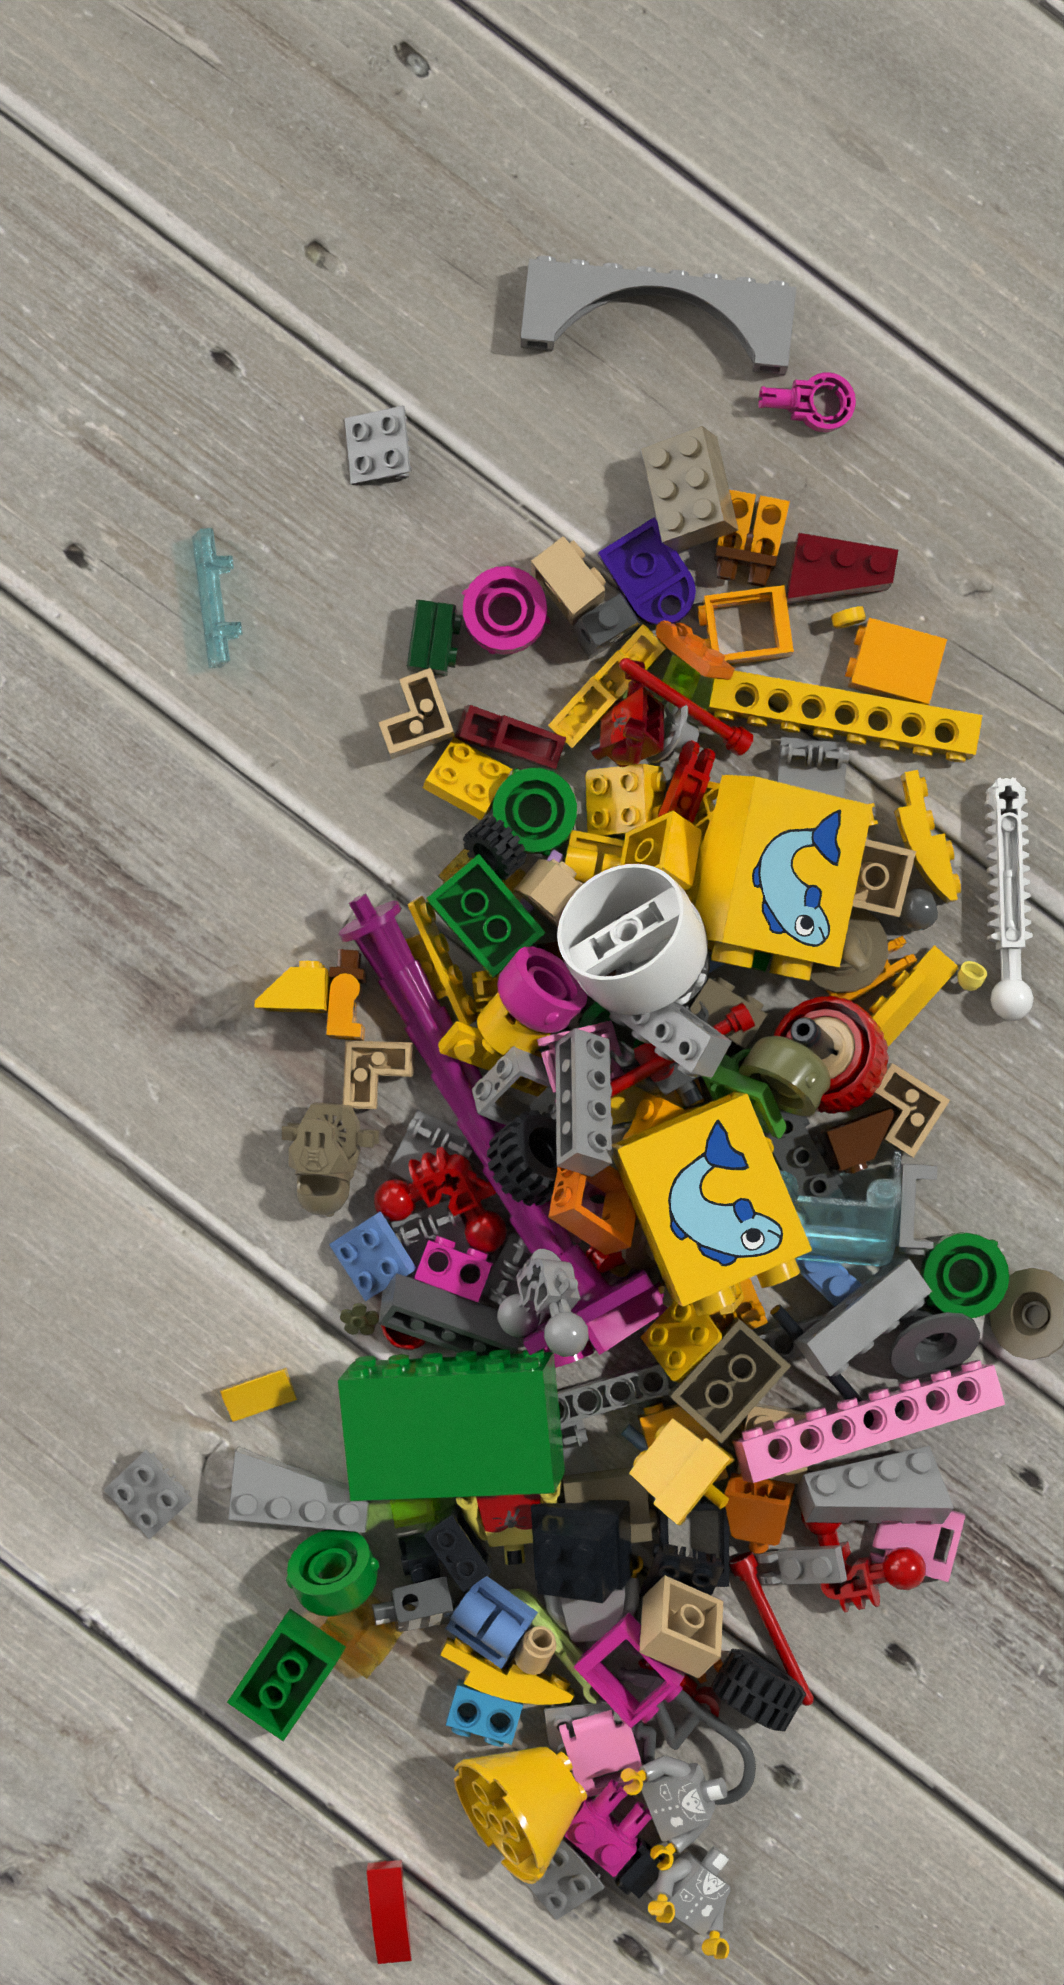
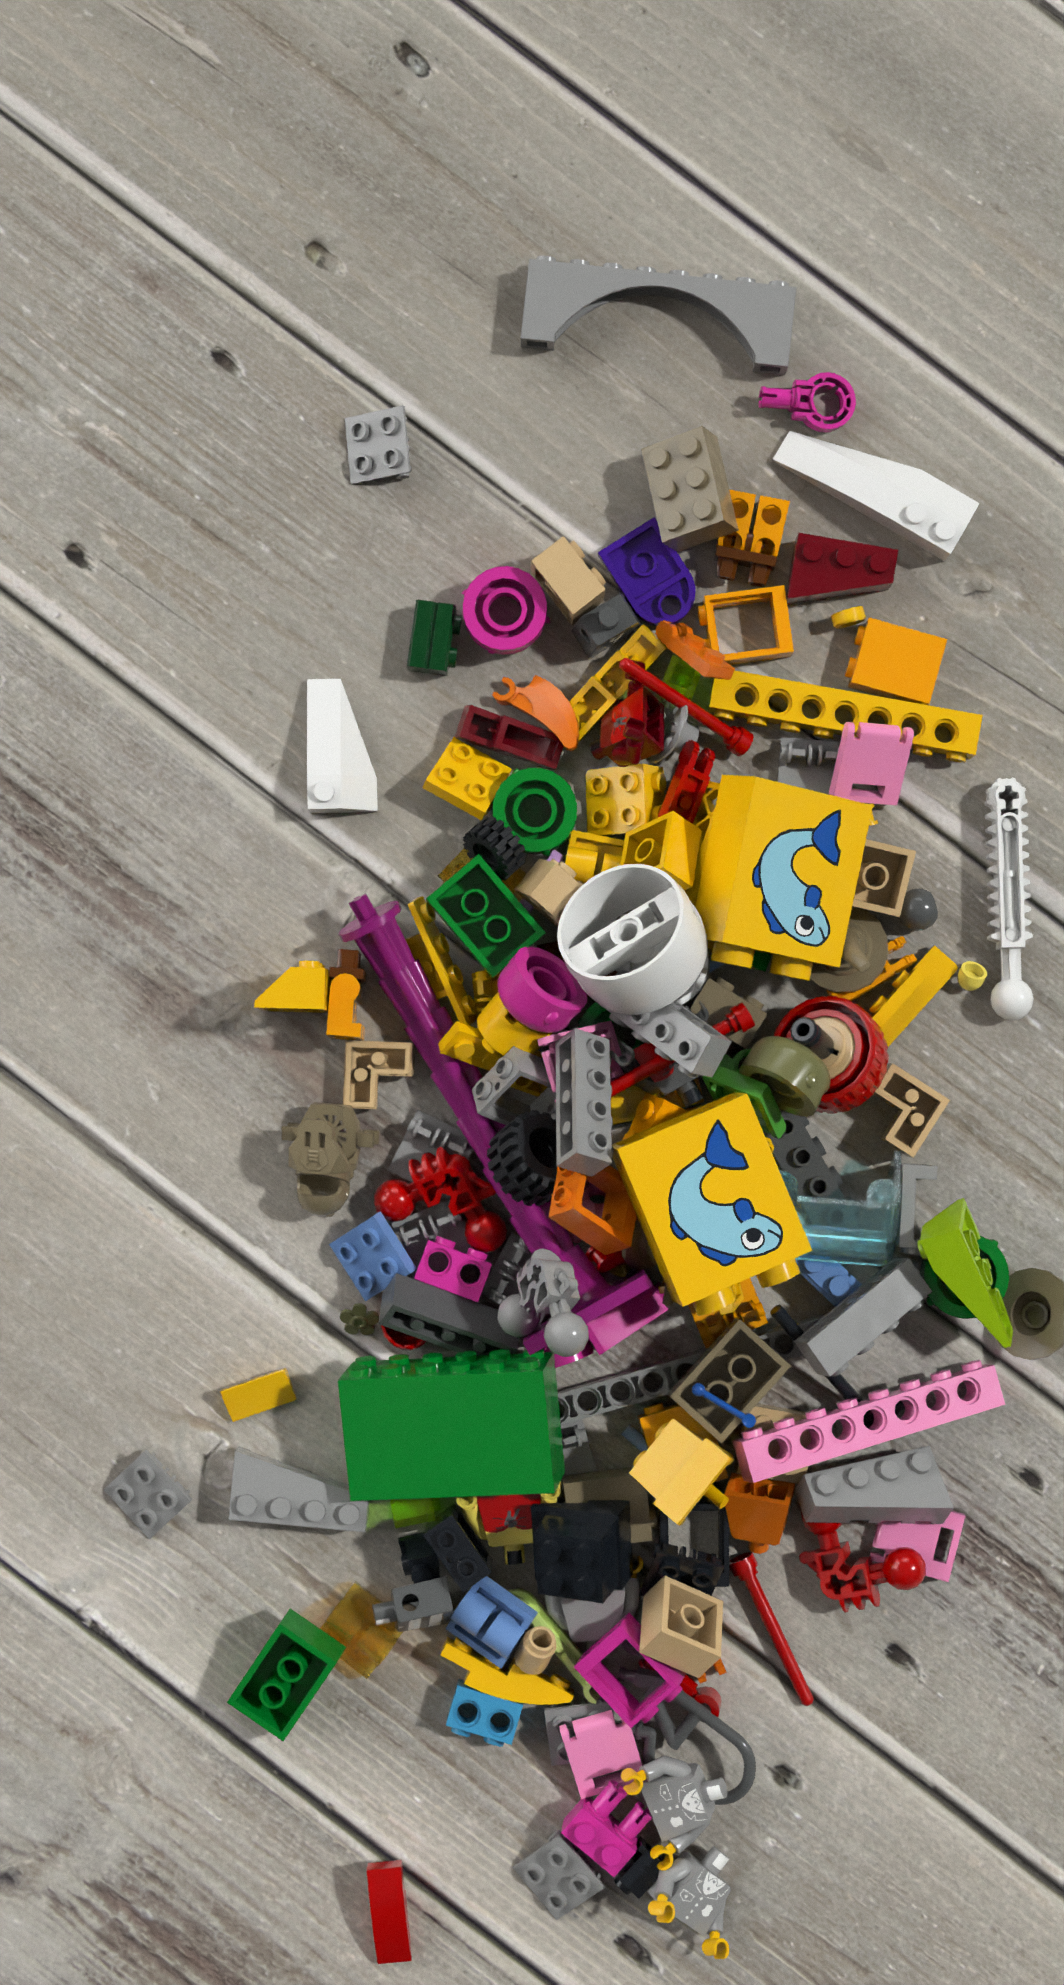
clear light blue hinge [192,528,242,668] -> none
green piece [286,1529,379,1617] -> none
tan brick [378,668,455,759] -> none
yellow cone [454,1746,587,1884] -> none
yellow bracket [640,1302,722,1383] -> none
black tyre [711,1649,806,1731] -> none
light grey hinge [755,1545,847,1585] -> none
reddish brown slope [820,1108,894,1175] -> none
dark grey piece [889,1308,980,1379] -> none
yellow slope [894,770,961,903] -> none
none -> white wedge [307,679,378,814]
none -> orange piece [492,675,579,751]
none -> blue hinge [692,1383,756,1428]
none -> white wedge [772,431,979,562]
none -> bright pink container [829,722,914,805]
none -> lime wedge [917,1198,1013,1348]

